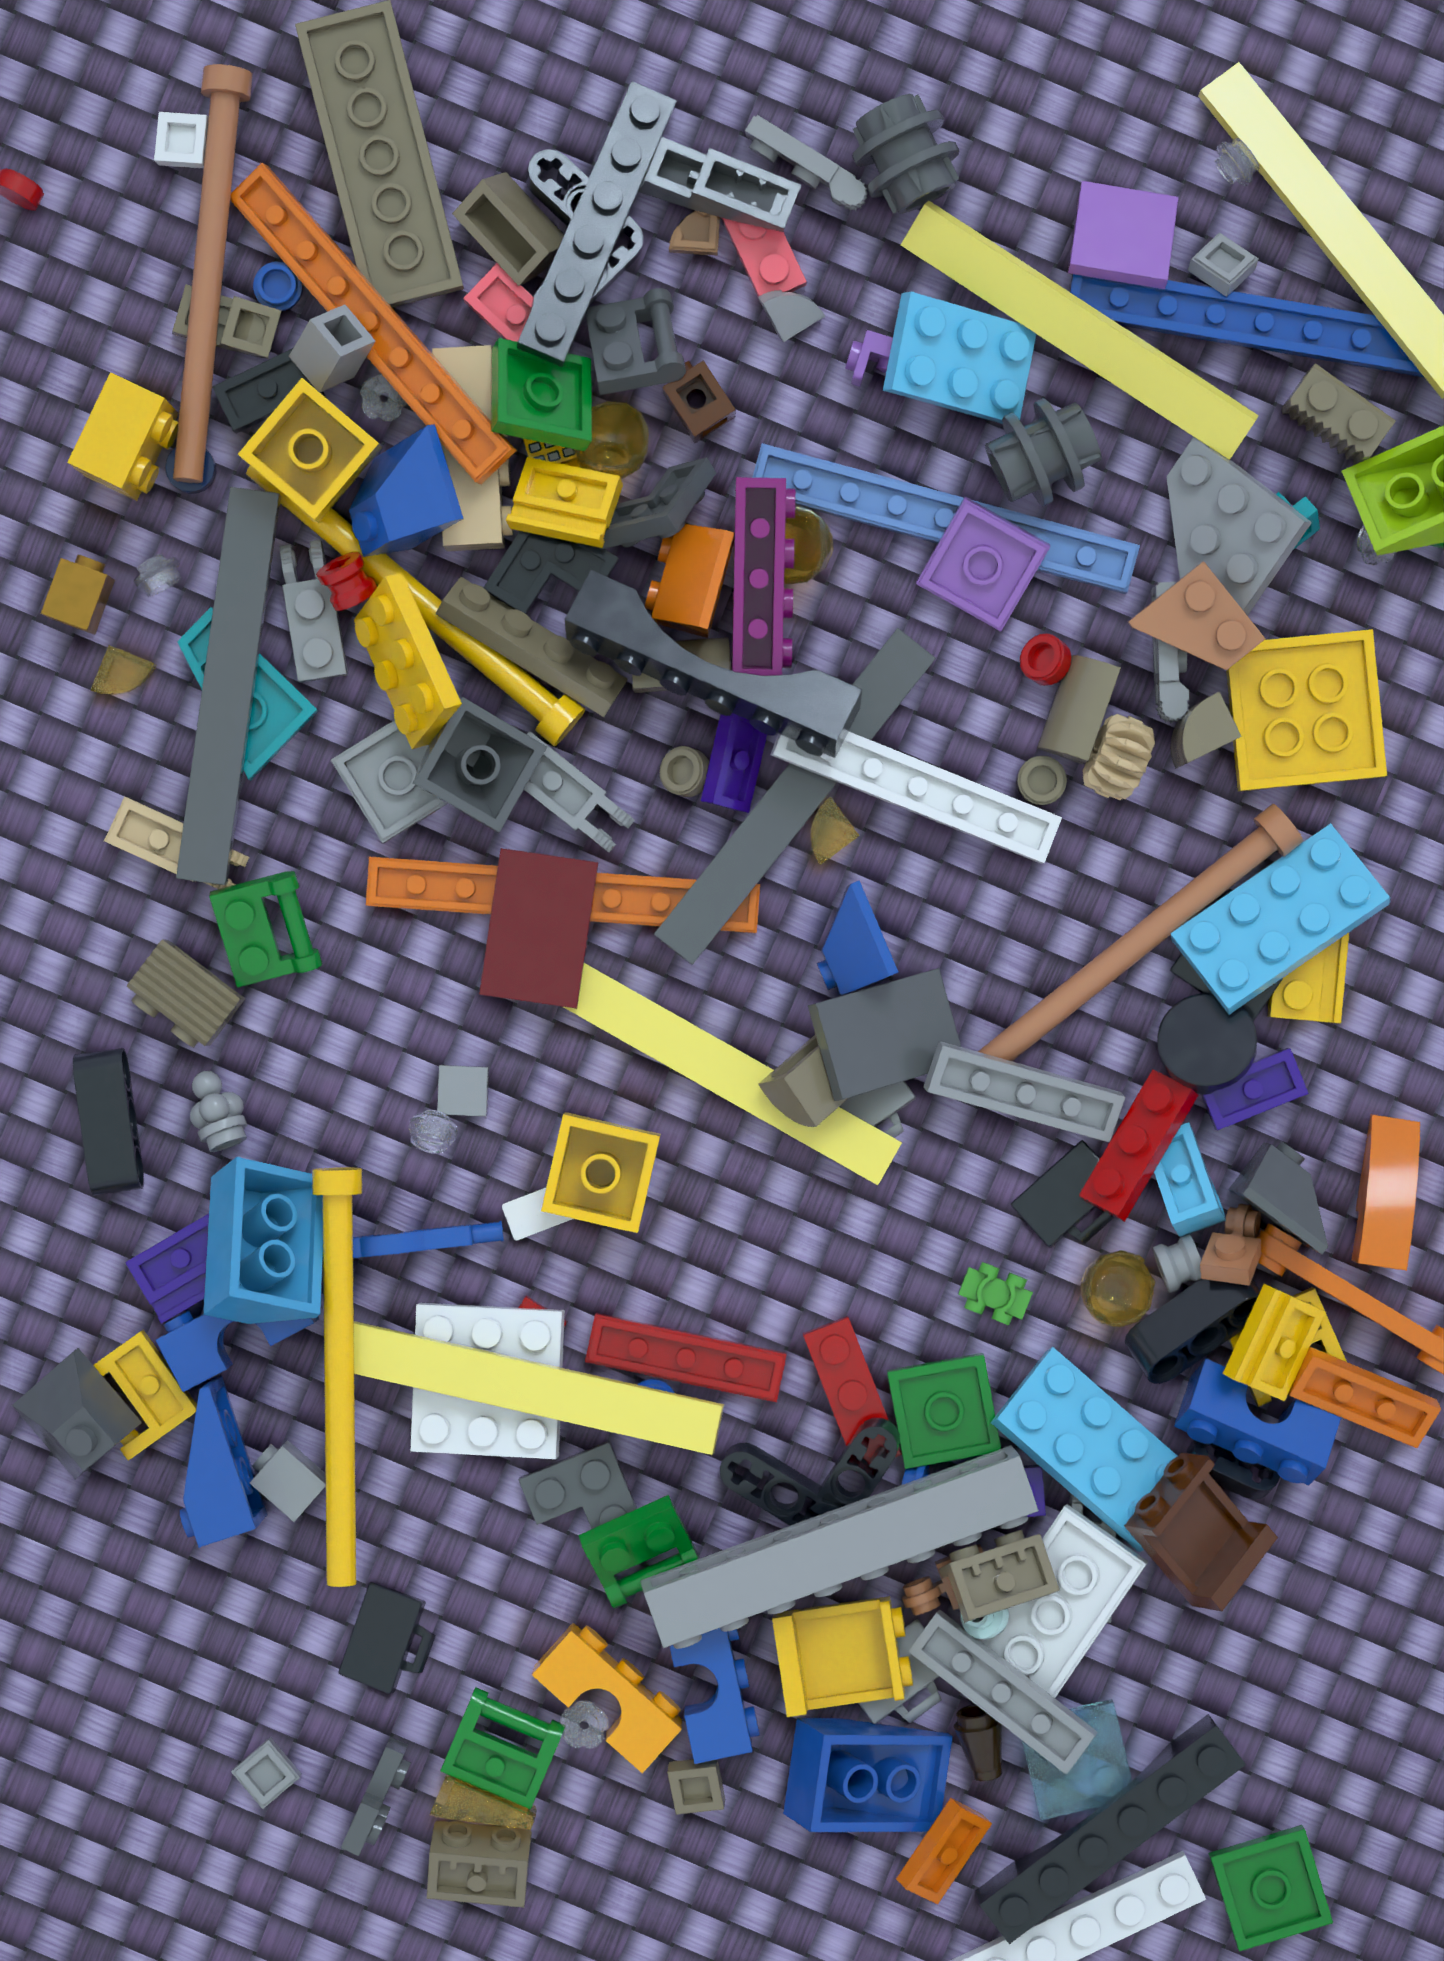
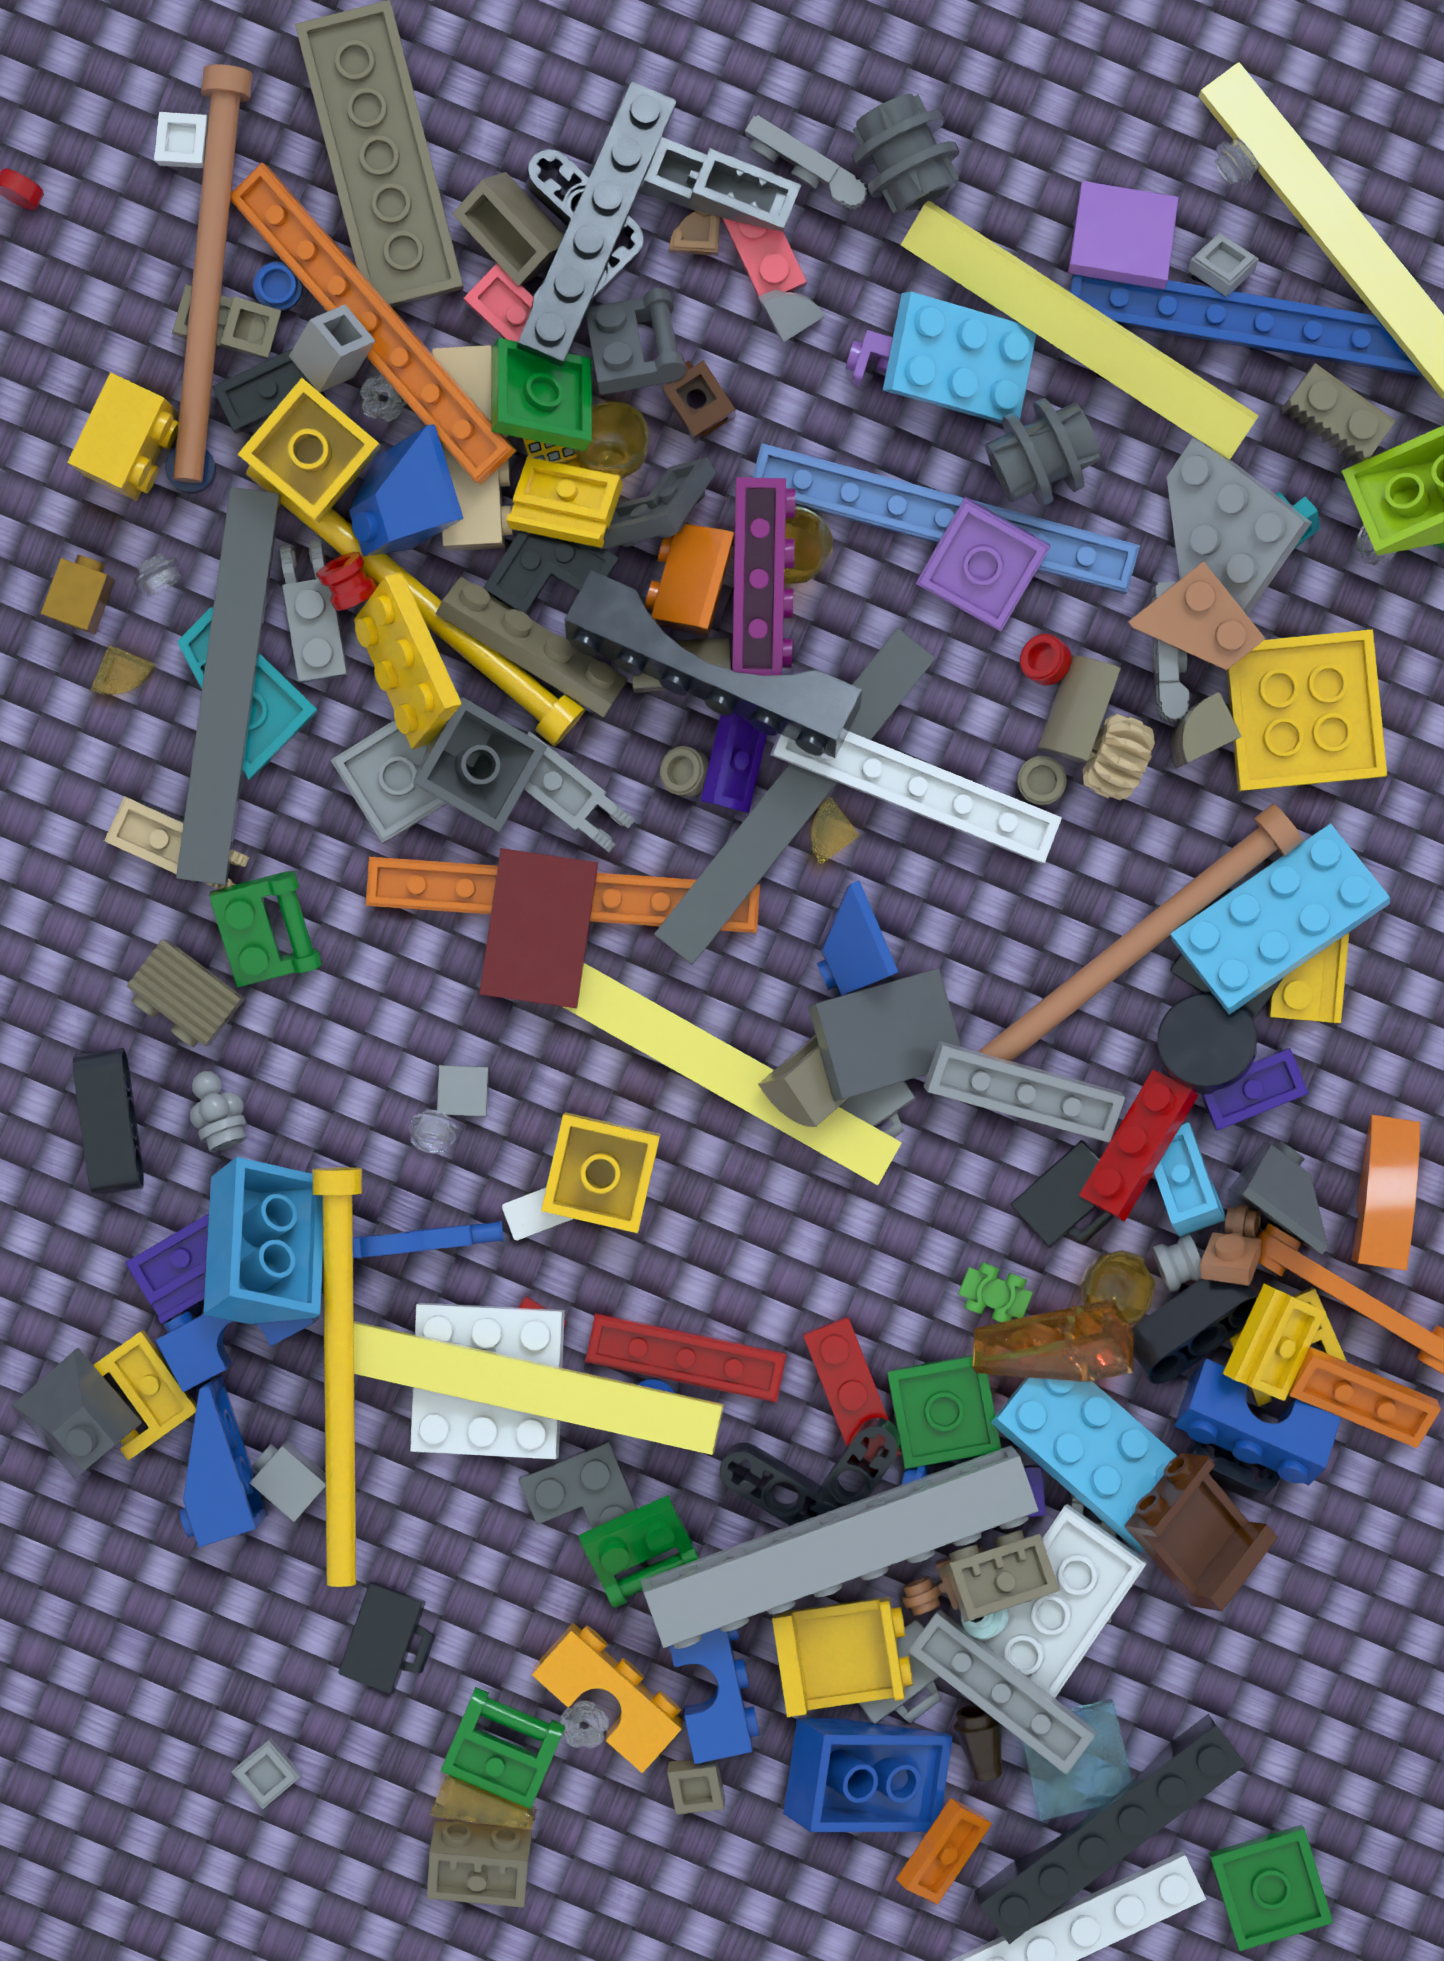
dark grey plate [341,1737,411,1856] -> none
none -> clear orange slope [972,1299,1134,1382]

